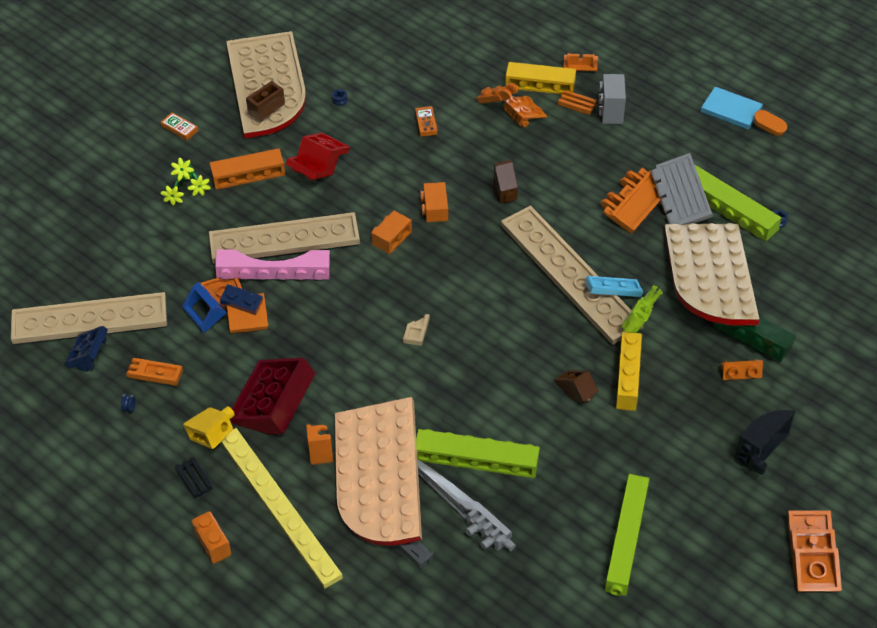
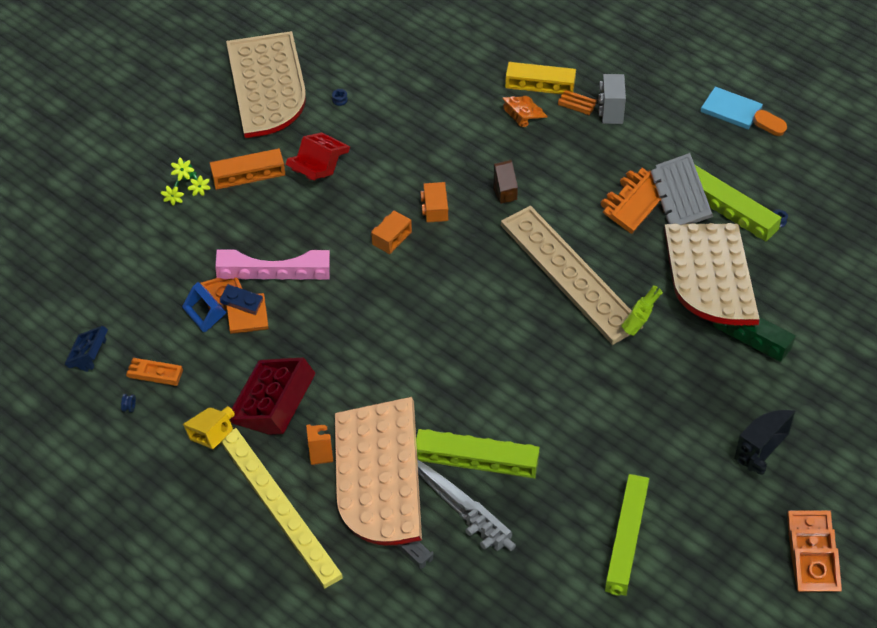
tan plate [11,292,167,344] -> none
tile [160,112,198,141] -> none
black tile [175,457,213,499] -> none
orange brick [191,511,231,564] -> none
tan plate [209,212,360,264] -> none
reddish brown brick [246,81,285,122] -> none
tan tile [403,314,430,346] -> none
orange tile [415,106,438,137] -> none
orange hinge [476,83,519,104] -> none
reddish brown slope [554,370,598,403] -> none
orange hinge [564,53,598,71] -> none
medium azure tile [585,276,643,297] -> none
yellow brick [616,332,642,411] -> none
orange hinge [721,359,763,380] -> none

